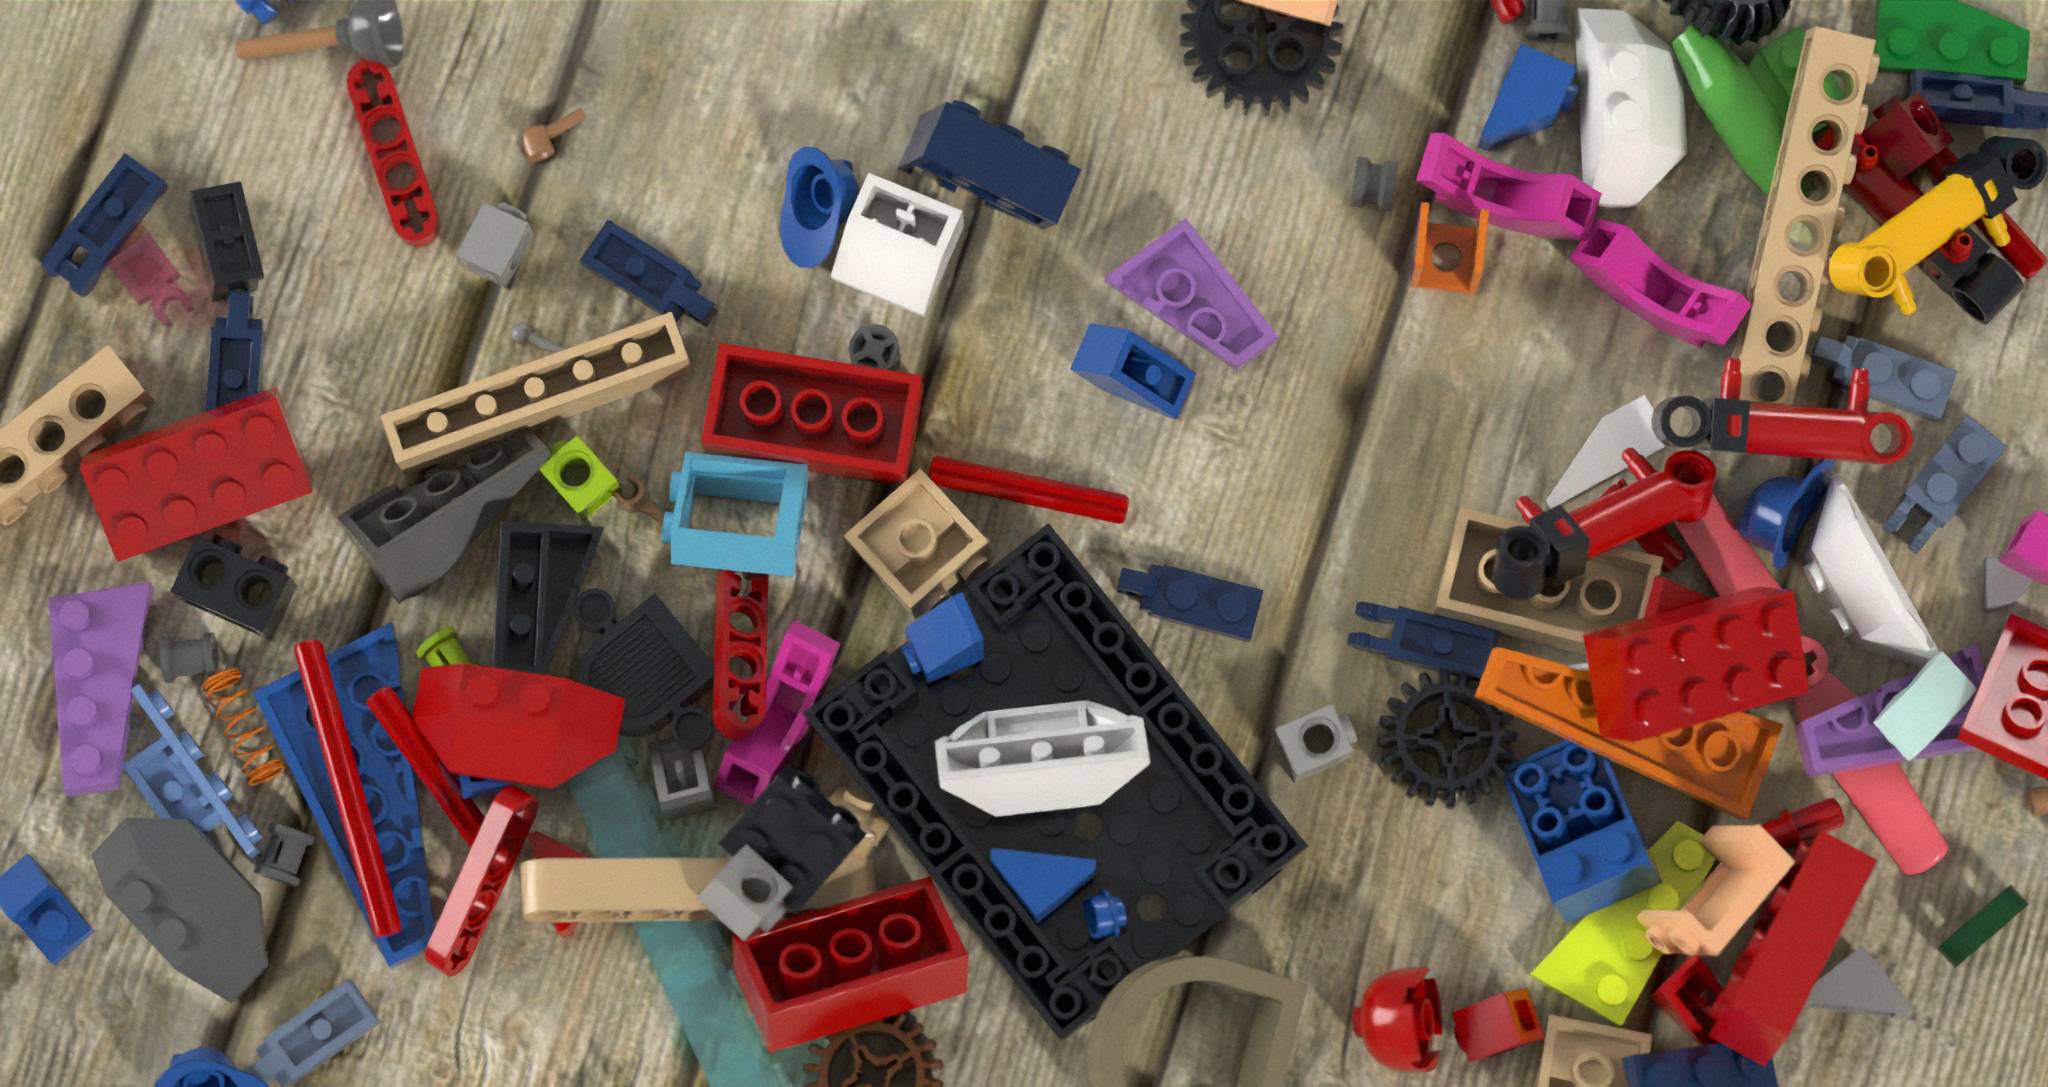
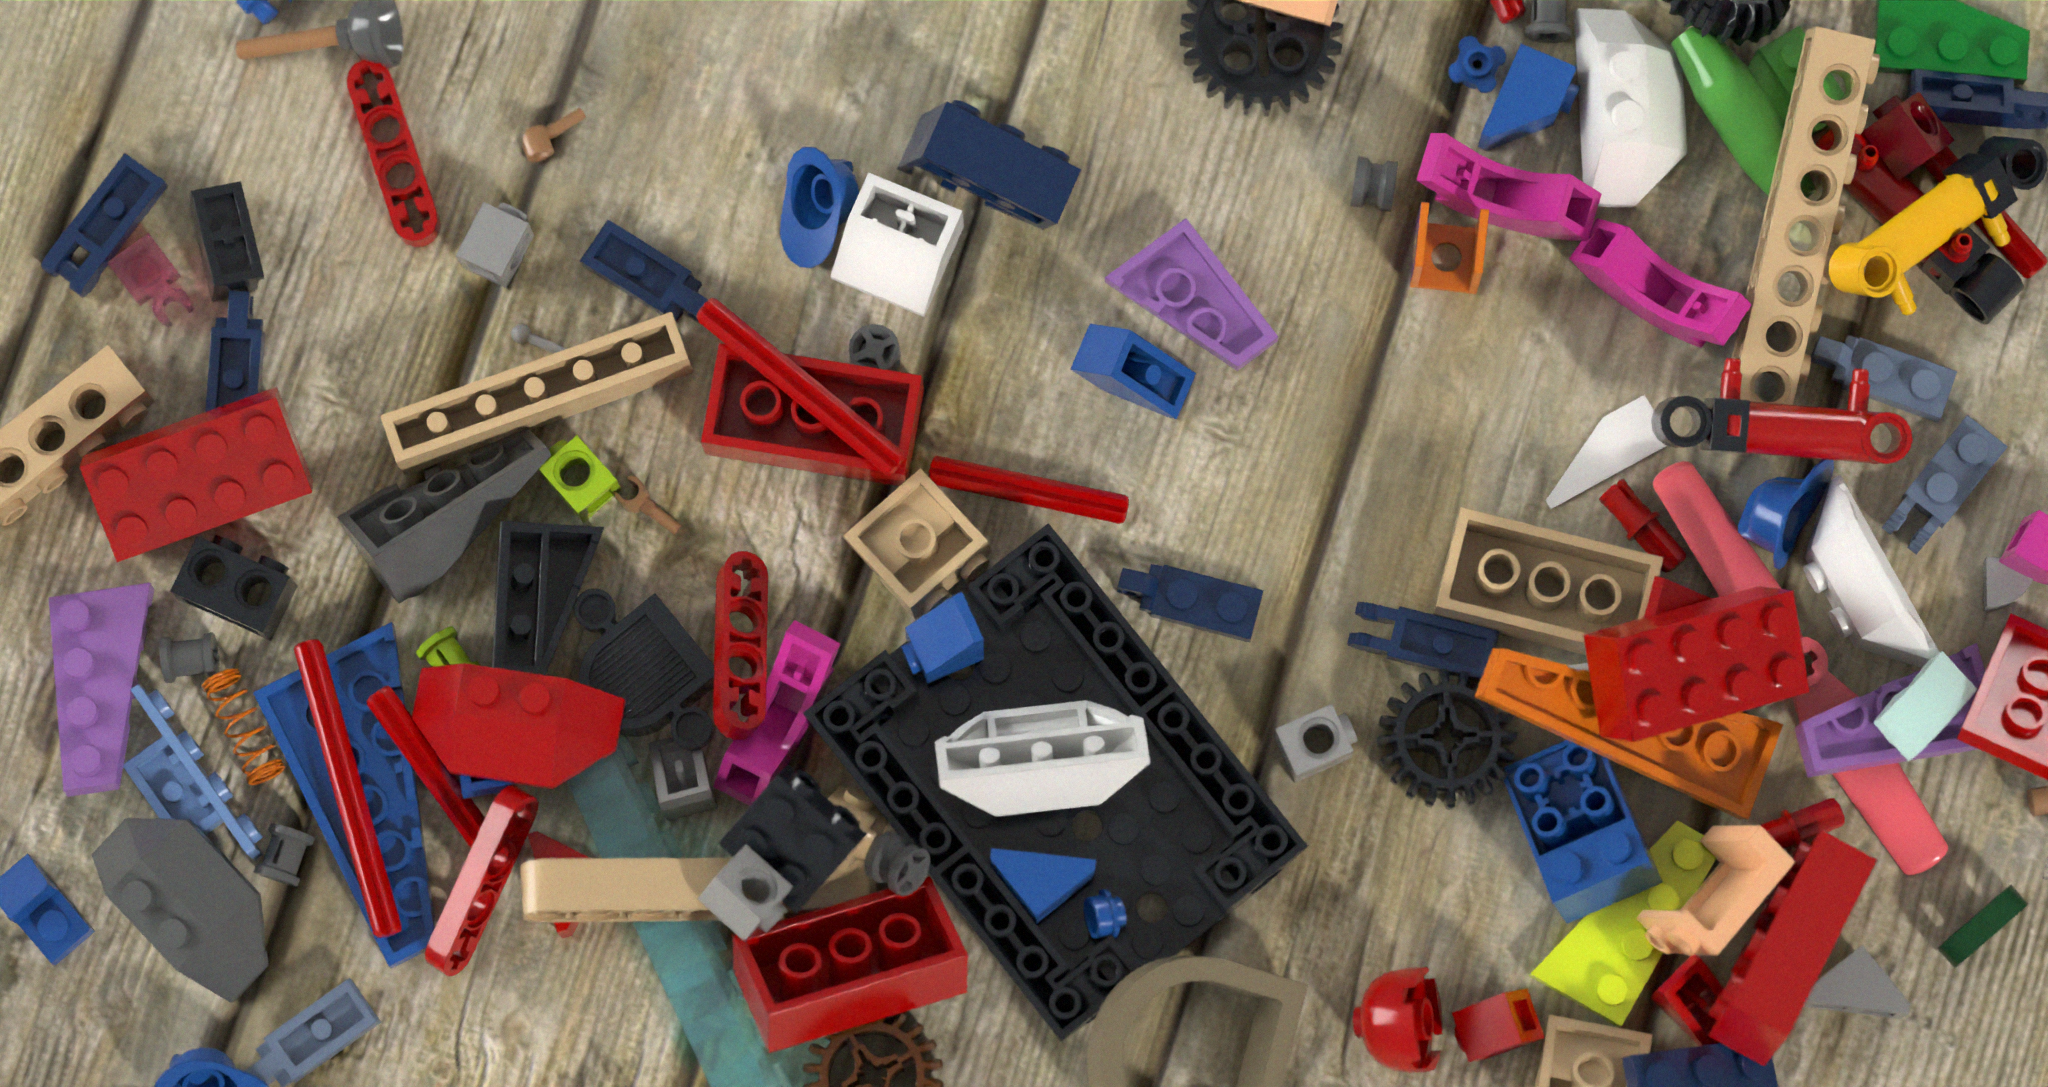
medium azure window [662,452,808,577] -> none
red piece [1493,448,1716,600] -> none
none -> red axle [696,298,905,476]
none -> dark grey wheel [864,831,930,896]
none -> blue plate [1448,36,1506,93]

